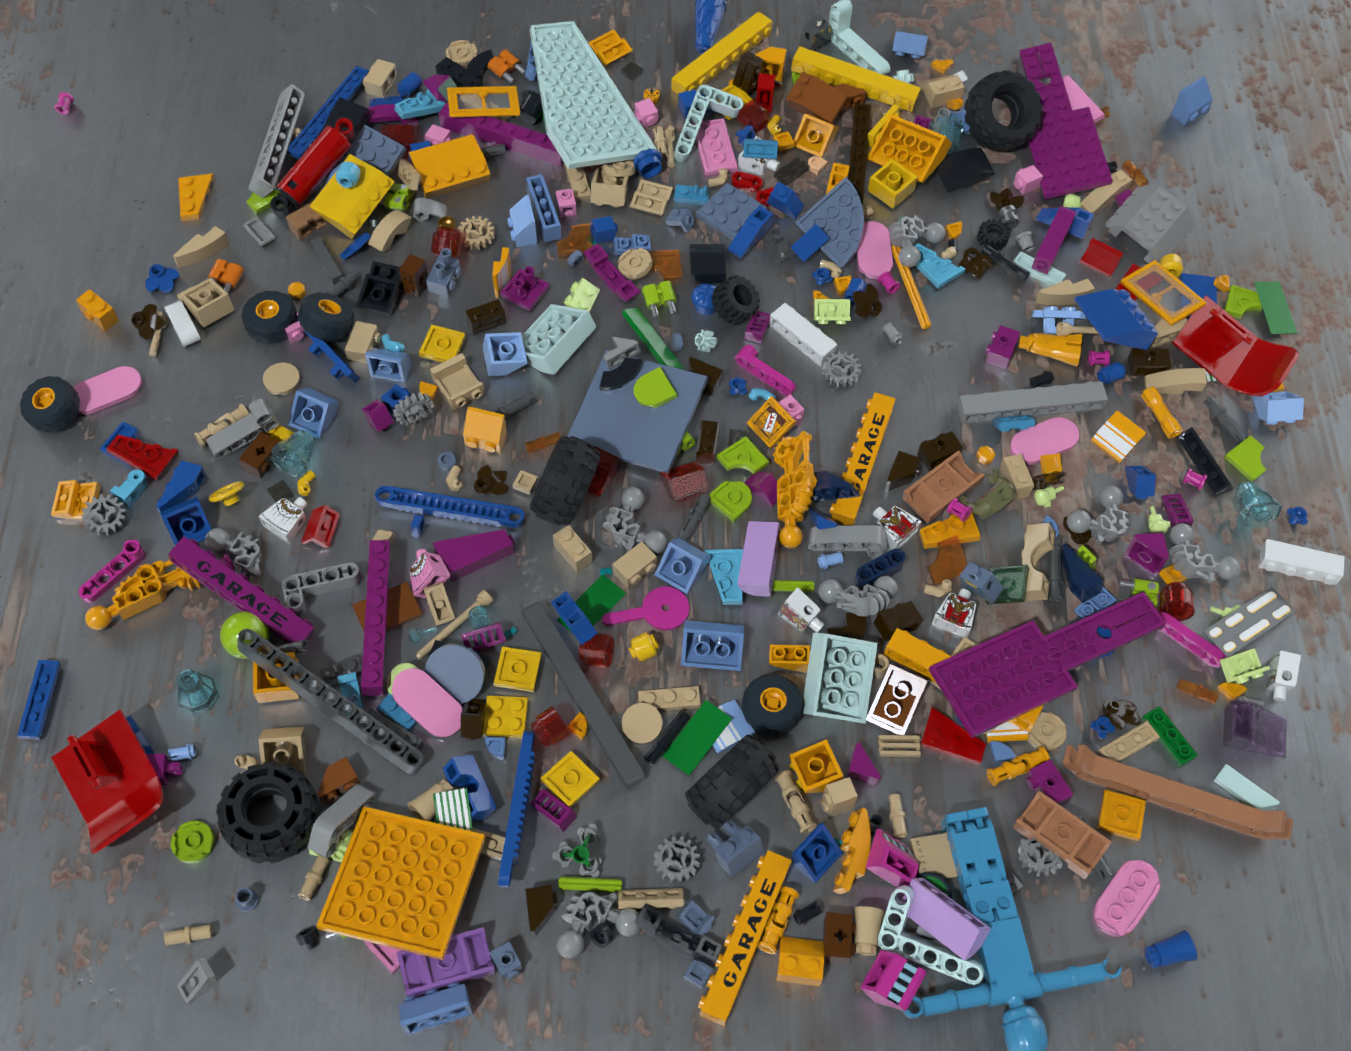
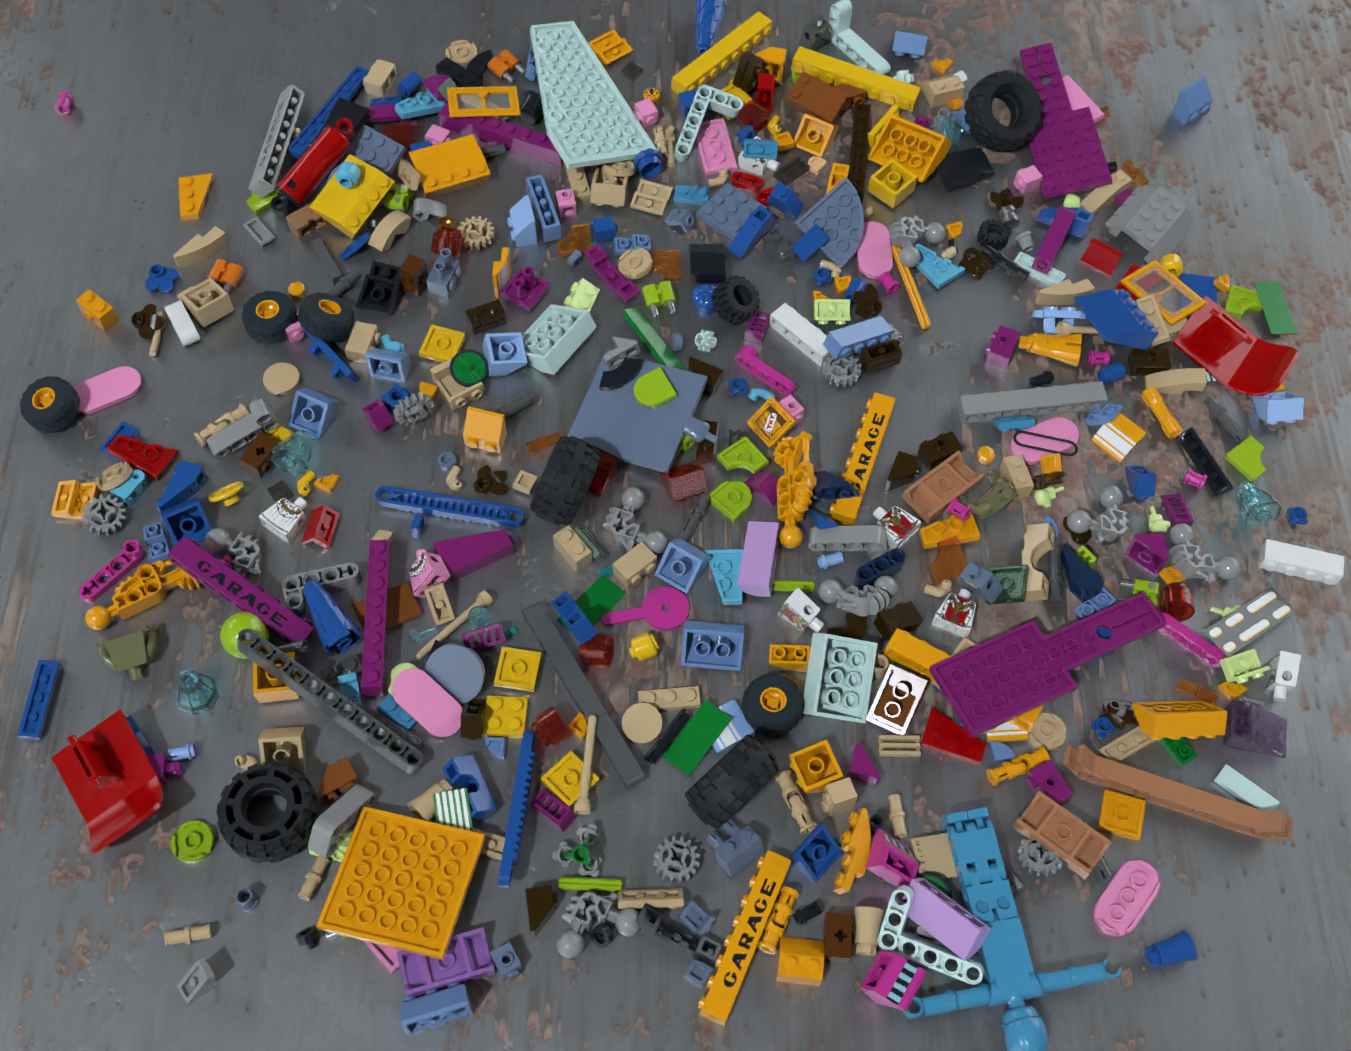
none -> tan tile [95,462,133,491]
none -> olive torso [95,624,160,681]
none -> medium blue slope [142,522,170,563]
none -> blue cone [302,580,363,656]
none -> light orange tile [314,474,340,493]
none -> green wheel [450,350,489,387]
none -> sand green tile [573,527,609,559]
none -> tan piece [574,715,596,815]
none -> sand blue piece [682,416,718,444]
none -> medium blue brick [823,316,894,360]
none -> dark brown brick [859,339,902,374]
none -> black piece [1013,431,1078,456]
none -> medium blue slope [1085,404,1123,426]
none -> light orange slope [1132,700,1227,740]
none -> tan plate [1136,294,1170,346]

